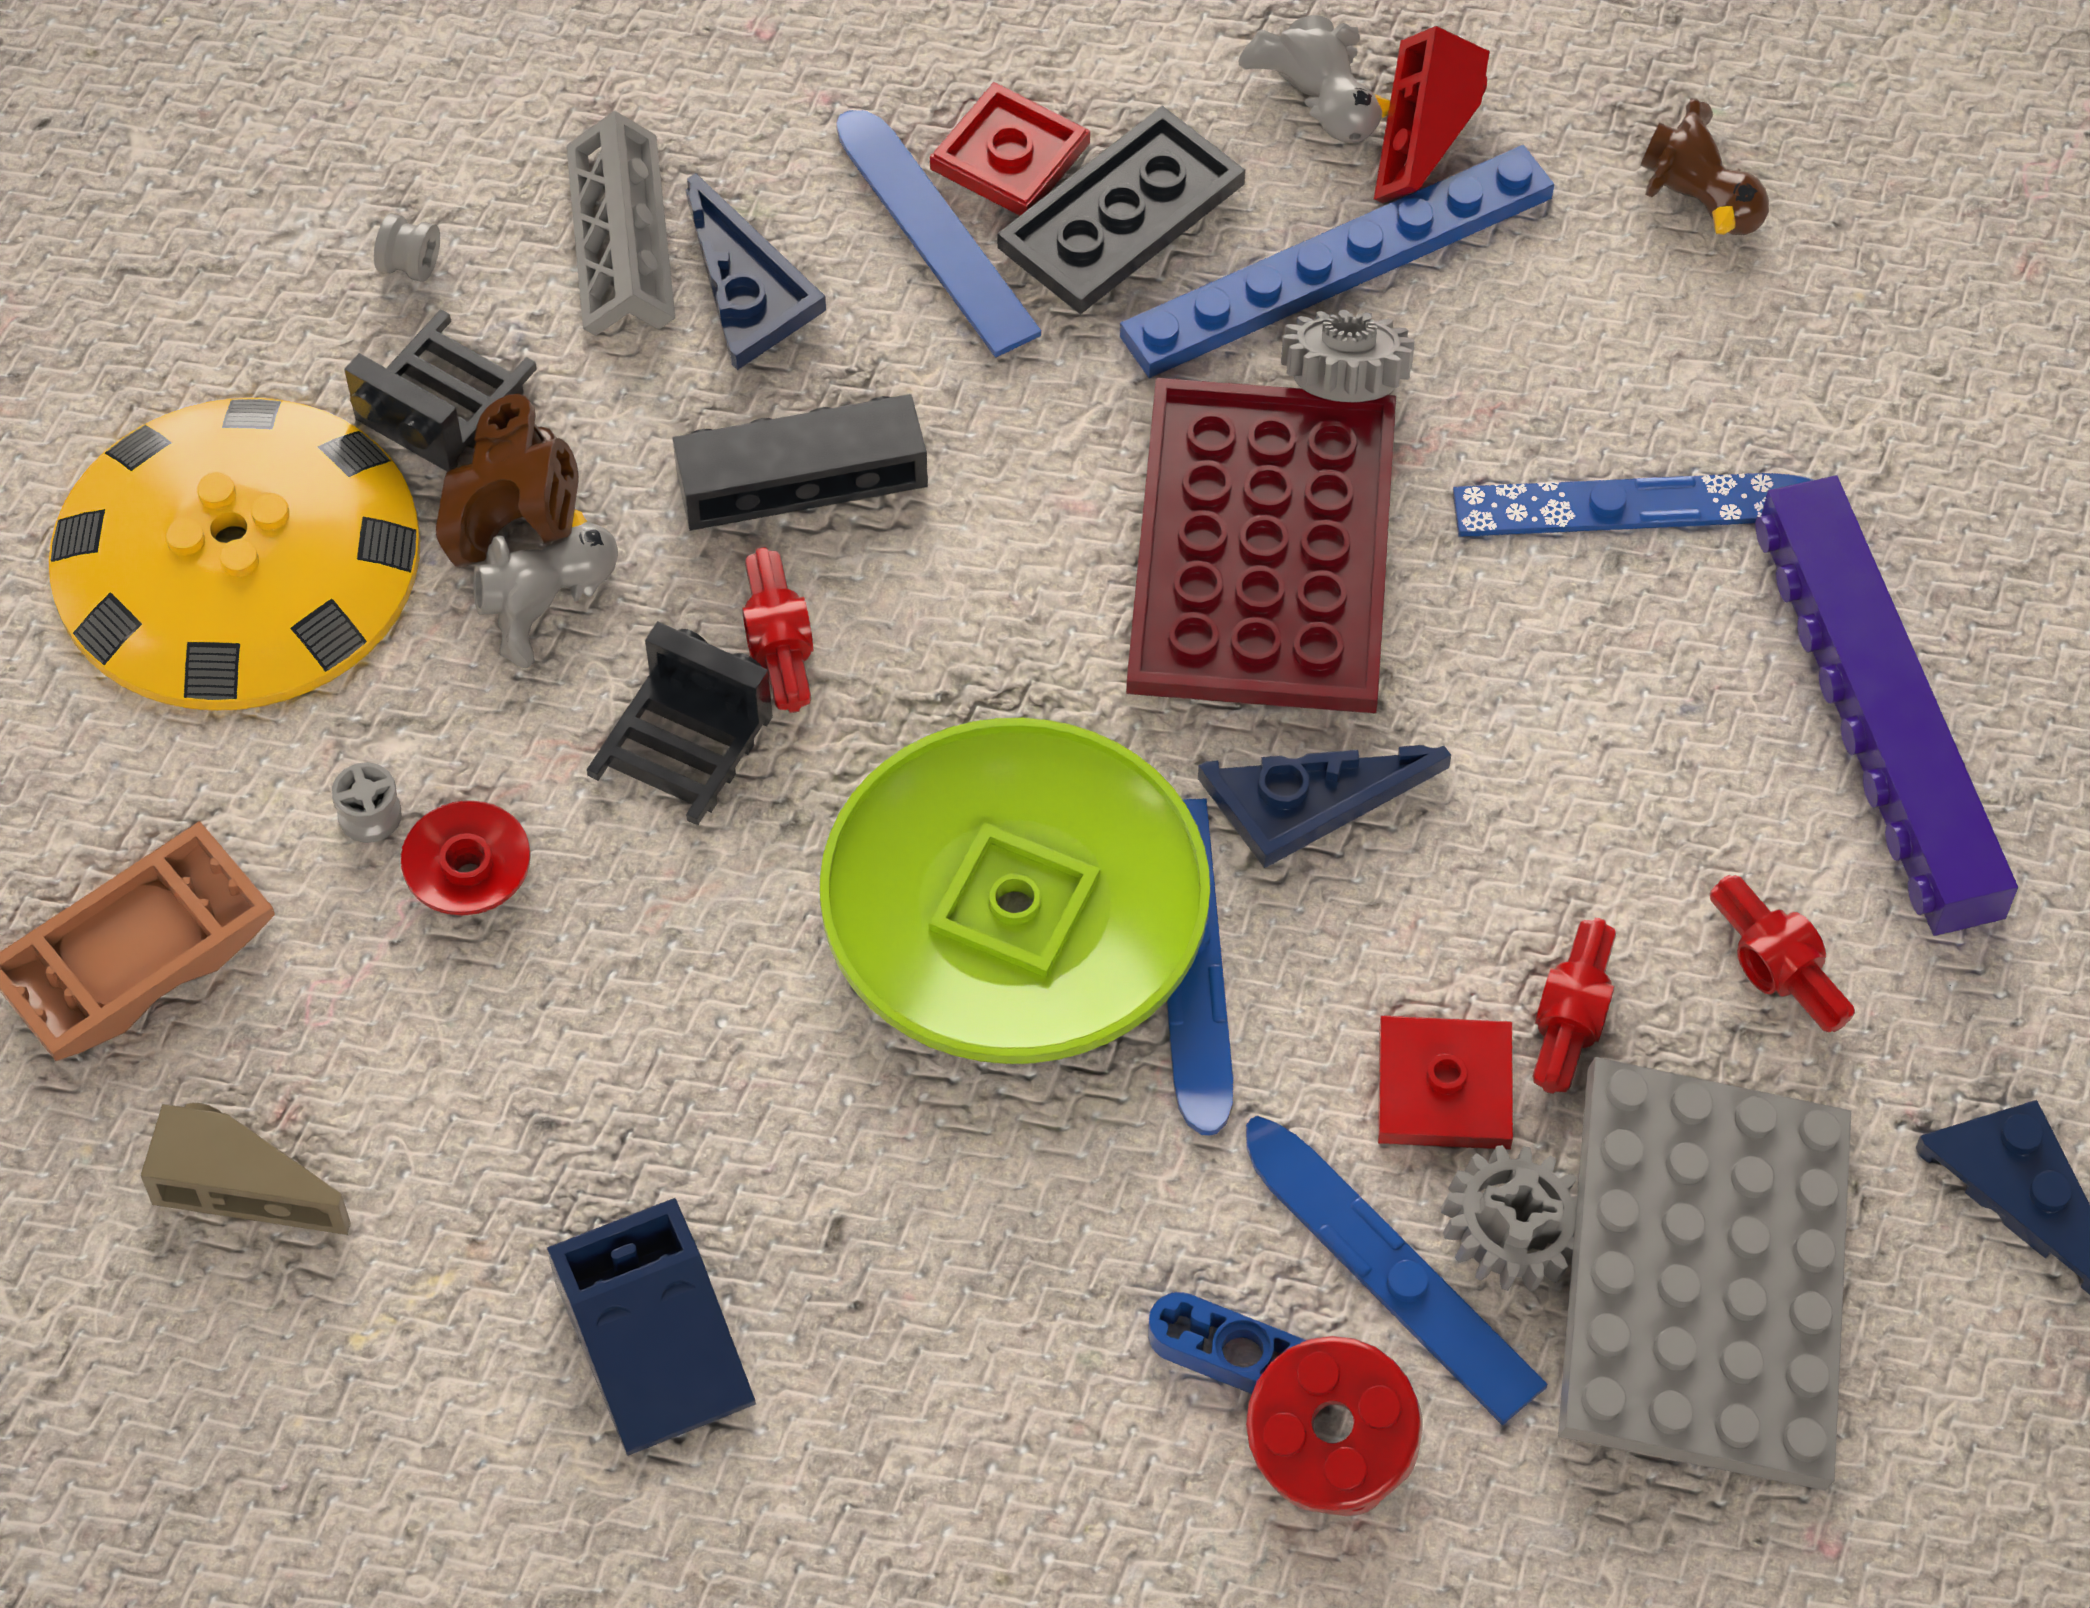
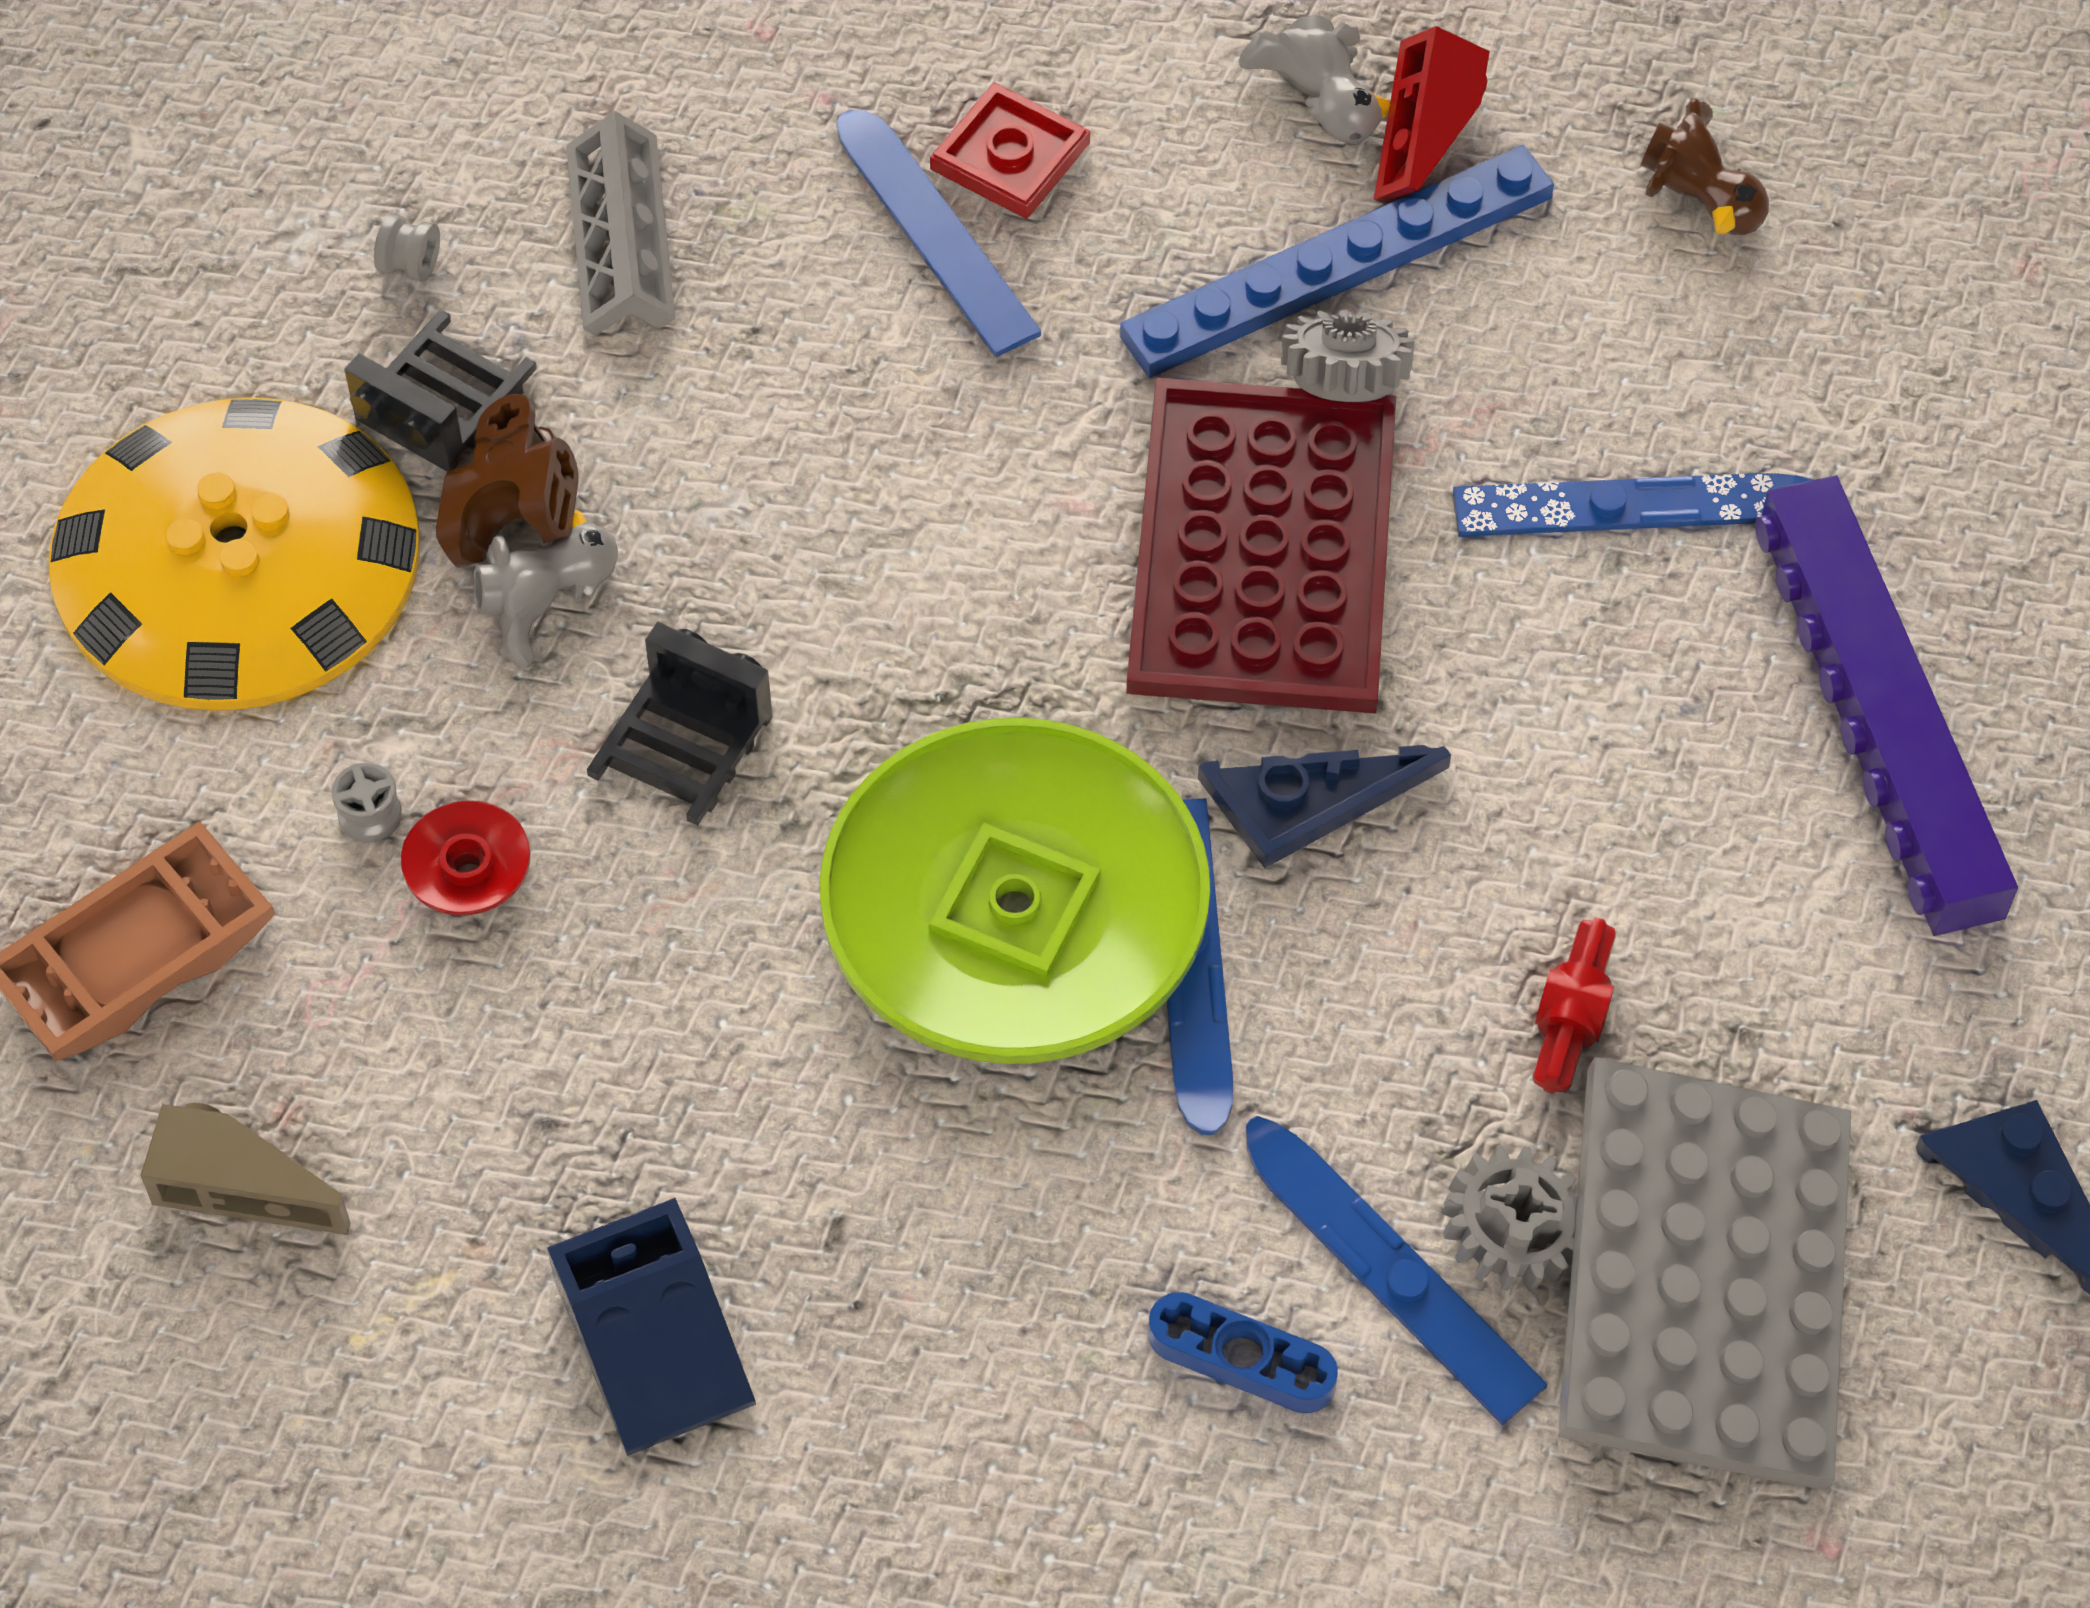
brick [672,394,928,531] -> none
wing [685,173,826,370] -> none
red axle [742,547,814,713] -> none
plate [997,106,1245,315] -> none
red plate [1246,1336,1423,1516] -> none
red plate [1378,1016,1513,1150] -> none
red axle [1709,875,1855,1033] -> none

